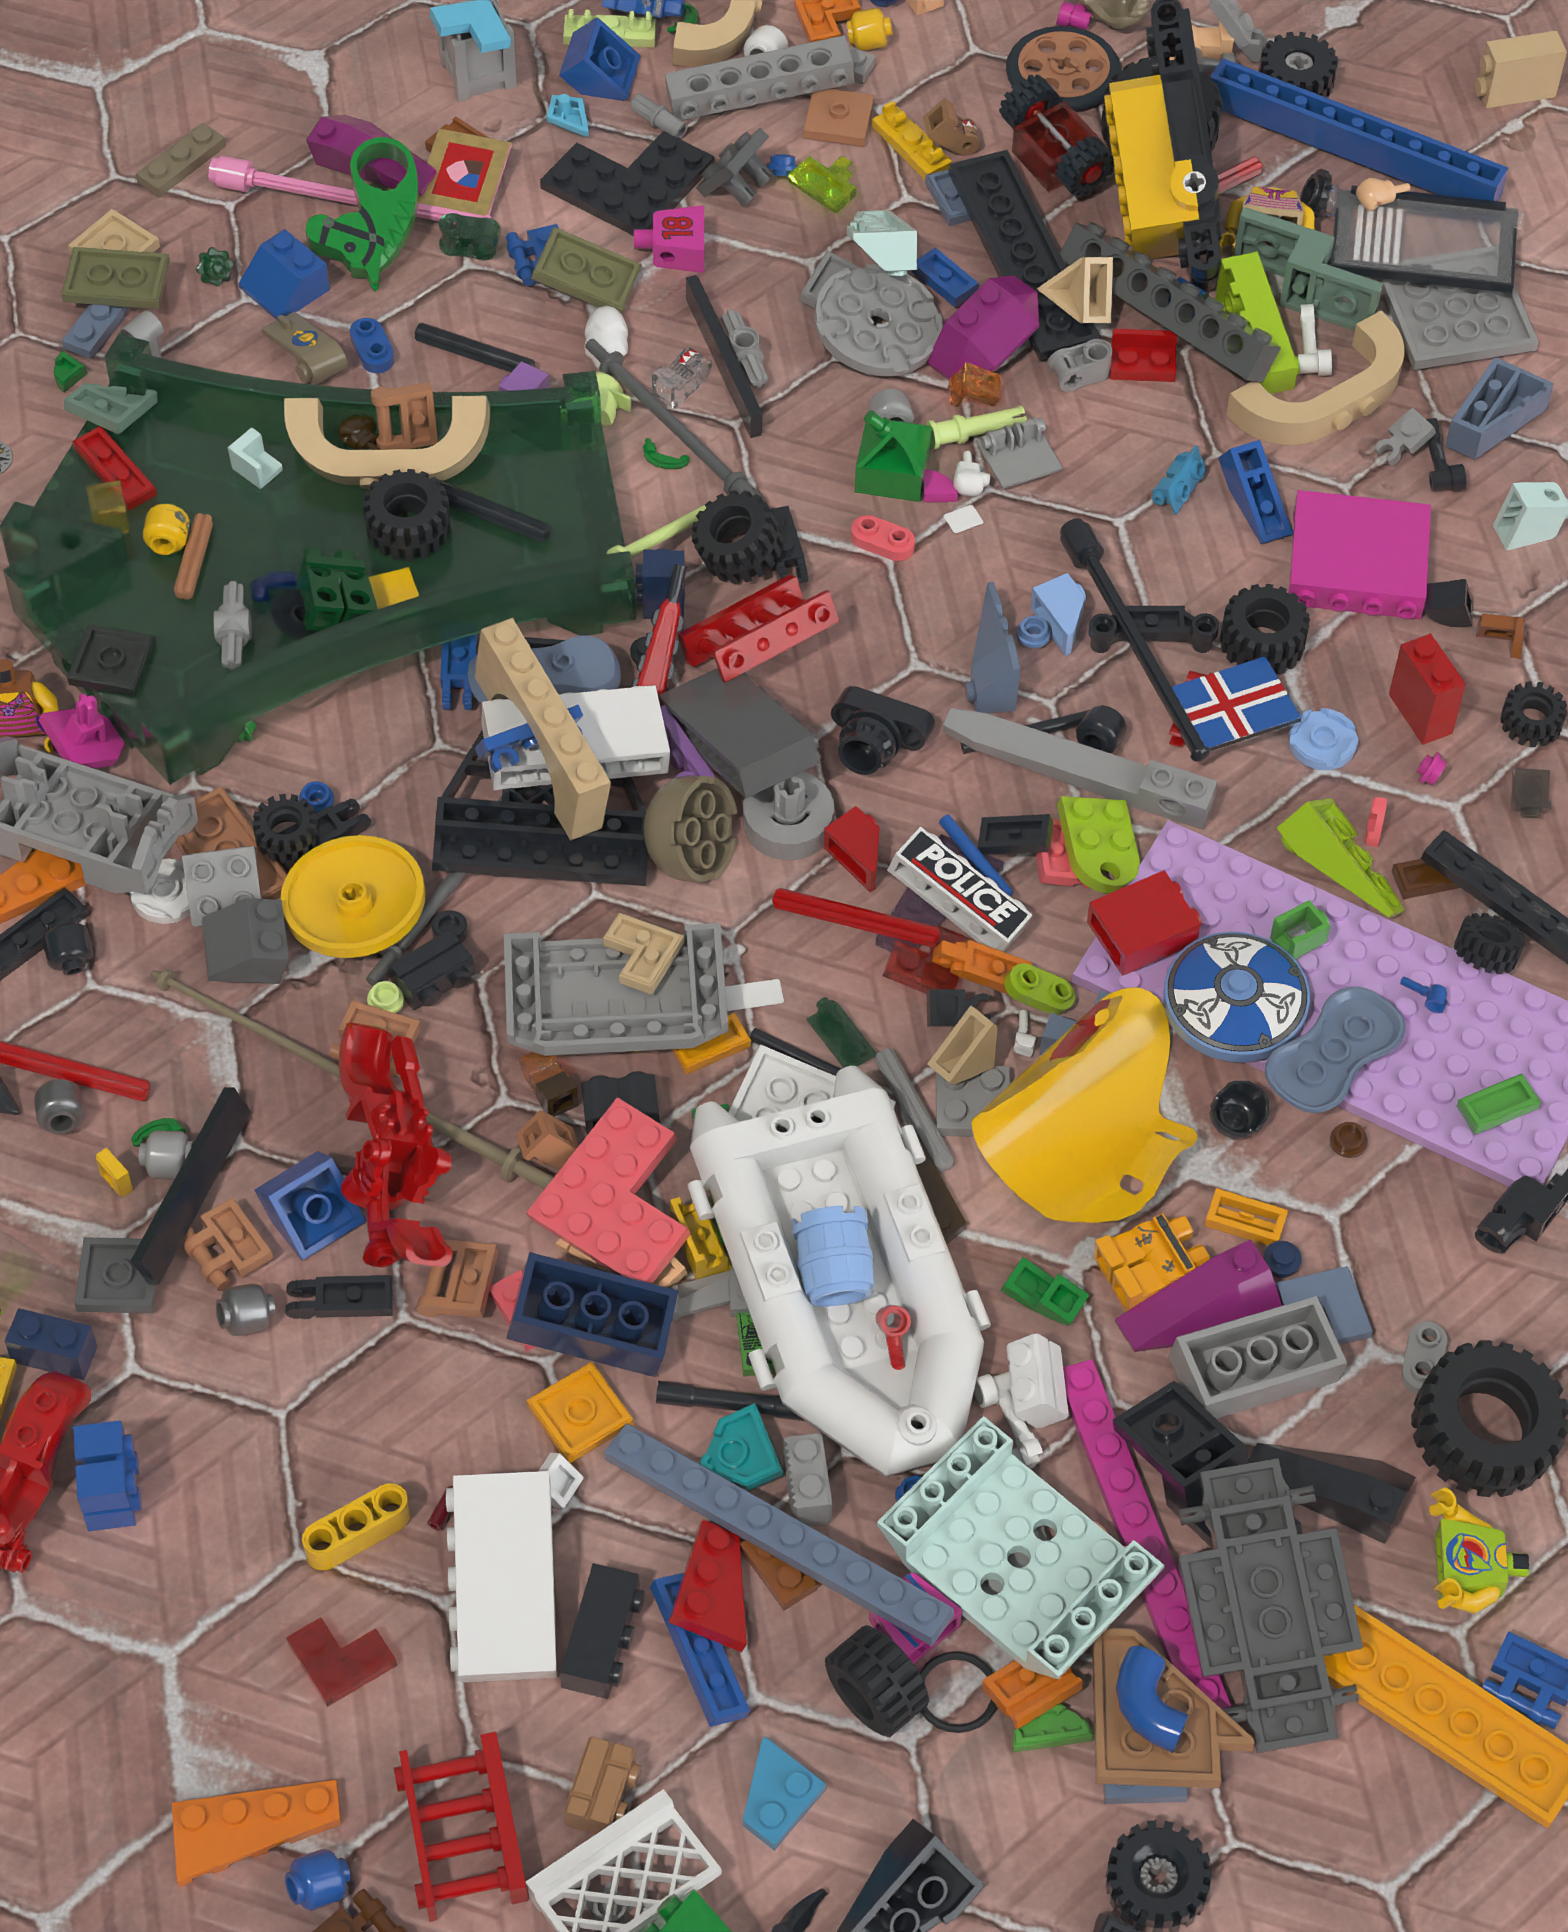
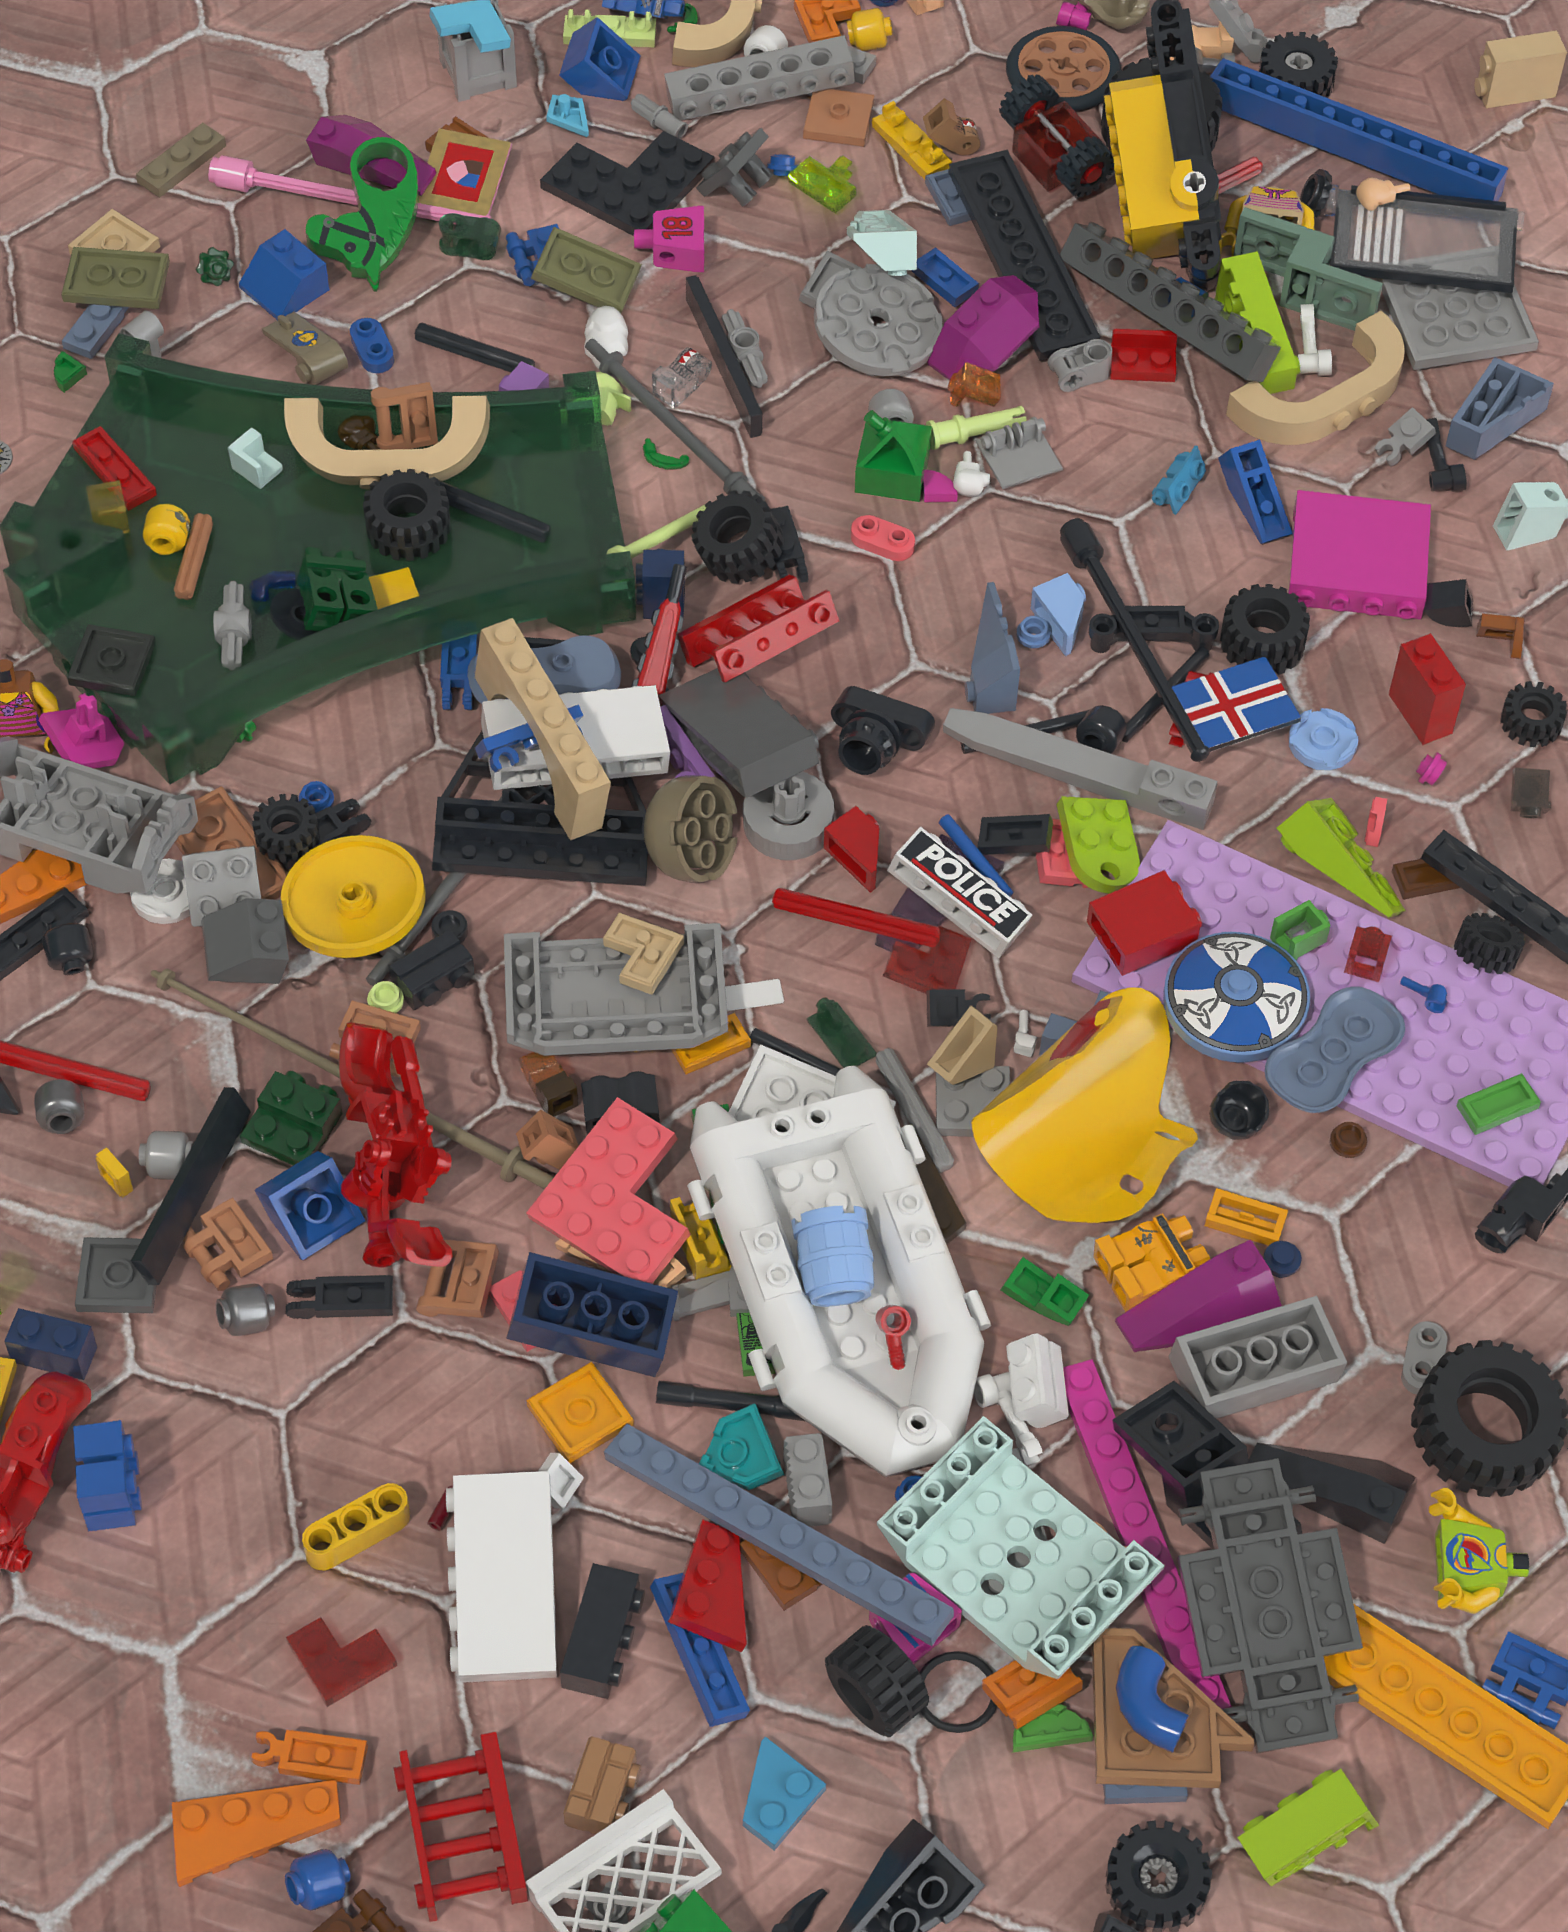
sand green wing [64,383,157,434] -> none
green piece [131,1118,186,1147] -> none
orange hinge [932,940,1032,994] -> none
white sticker [944,505,984,534] -> none
lime plate [1004,963,1075,1015] -> none
tan slope [1037,257,1113,323] -> none
sand blue tile [1275,1266,1373,1345] -> none
none -> dark green plate [240,1071,343,1166]
none -> orange plate [251,1729,368,1785]
none -> black bar [1122,647,1210,742]
none -> lime wedge [1237,1768,1379,1886]
none -> clear red brick [1344,926,1392,982]

